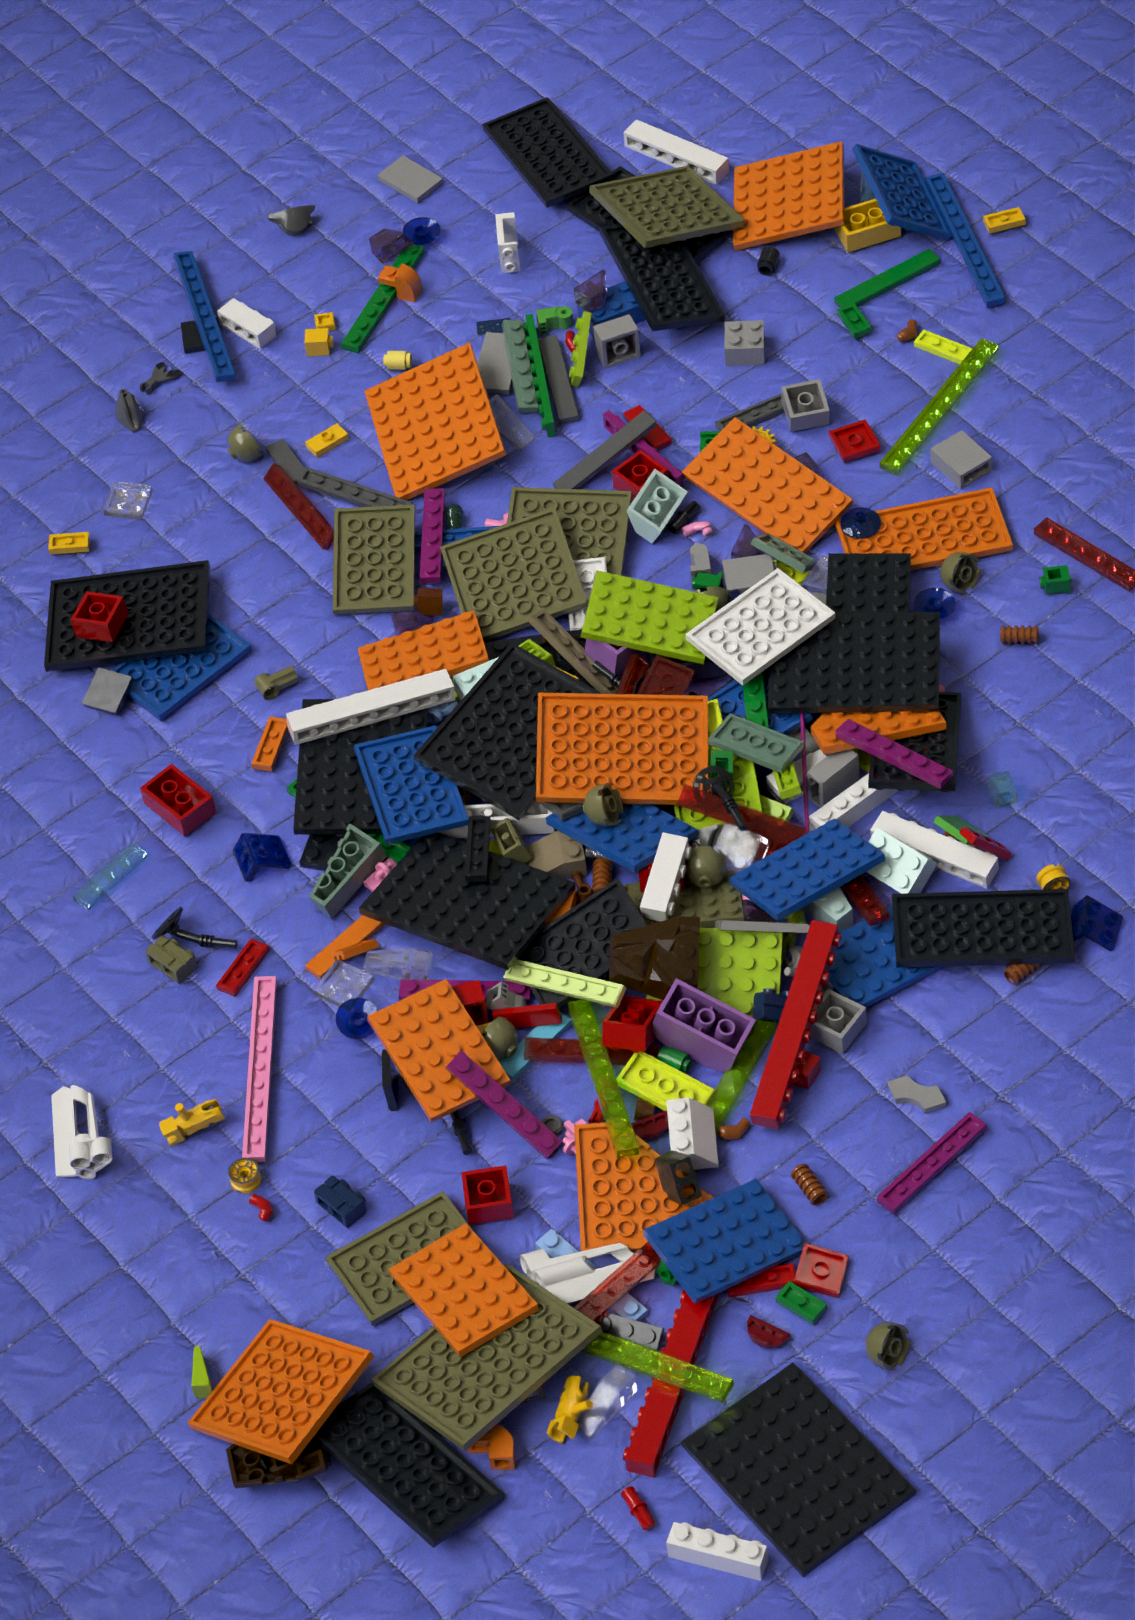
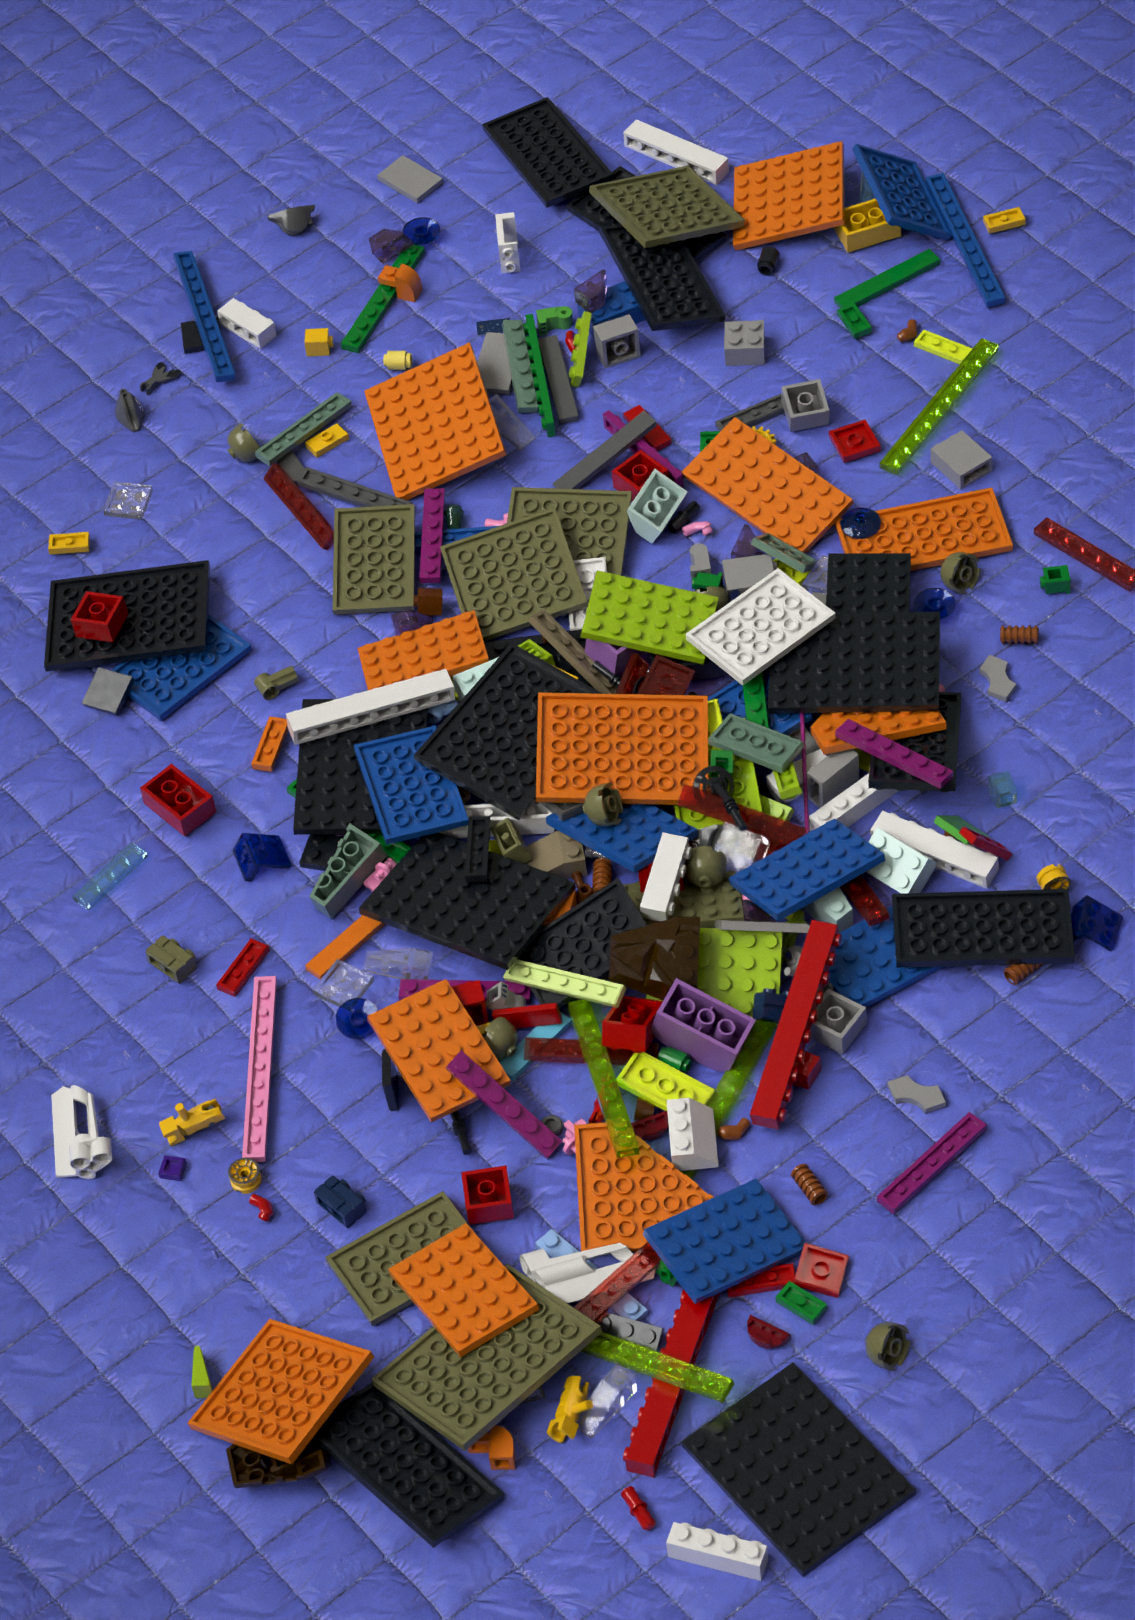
black dish [151,906,238,949] -> none
yellow tile [314,312,336,331] -> none
orange tile [331,939,379,961] -> none
pearl dark grey piece [655,1150,702,1205] -> none
none -> dark purple tile [158,1155,187,1181]
none -> sand green plate [255,392,351,466]
none -> light grey tile [979,655,1016,702]

